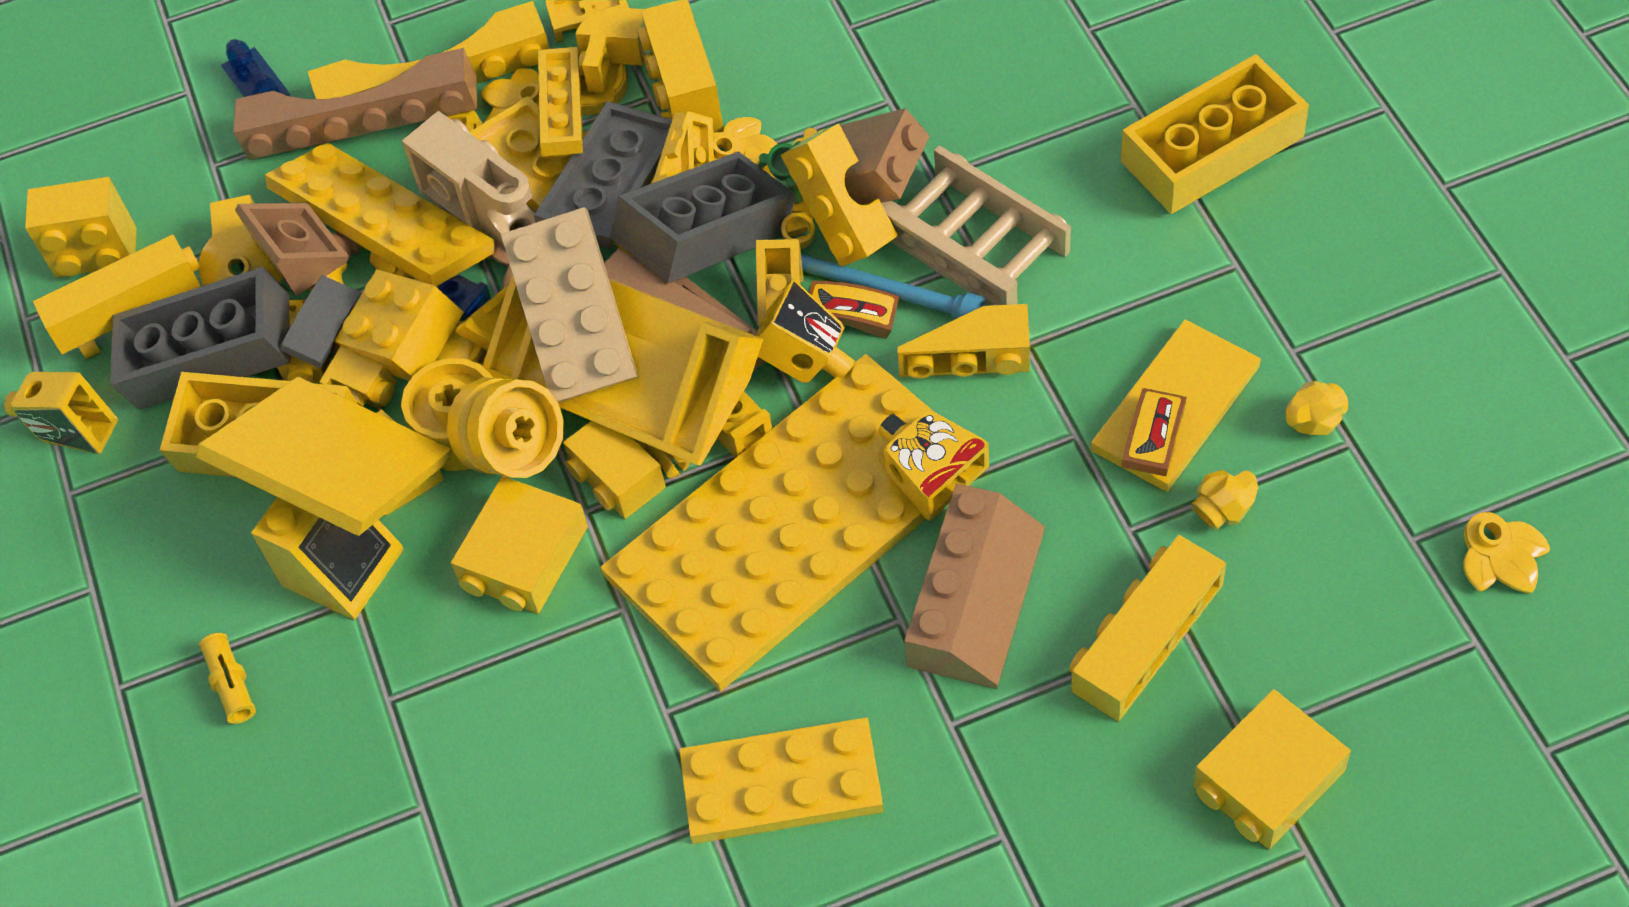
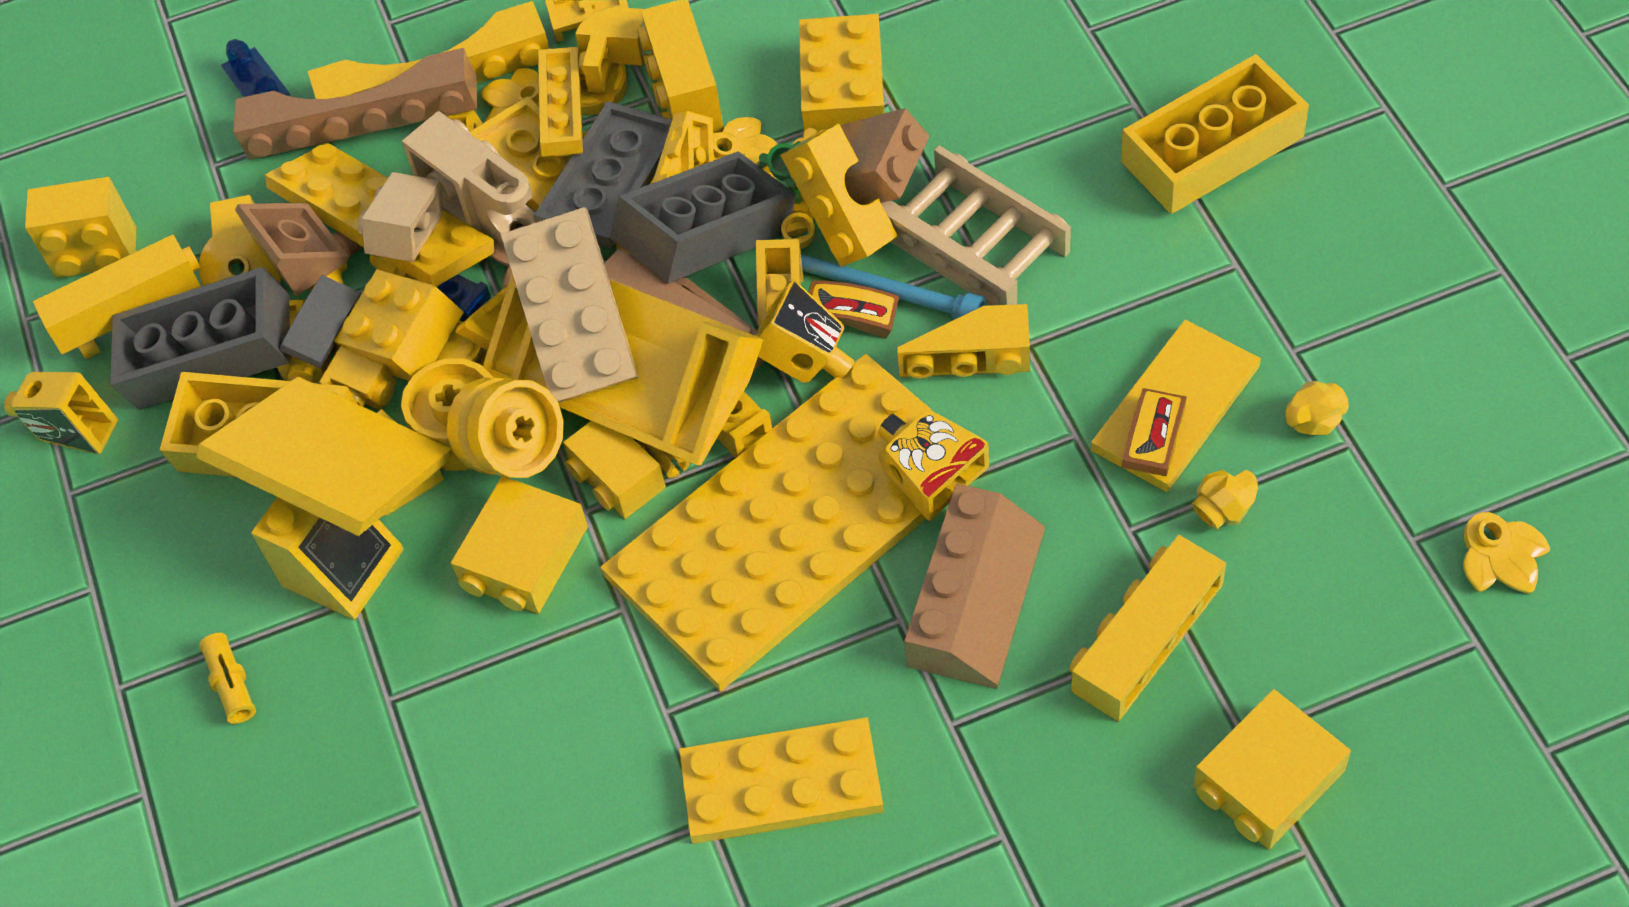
none -> tan brick [358,172,443,262]
none -> yellow brick [799,14,885,132]

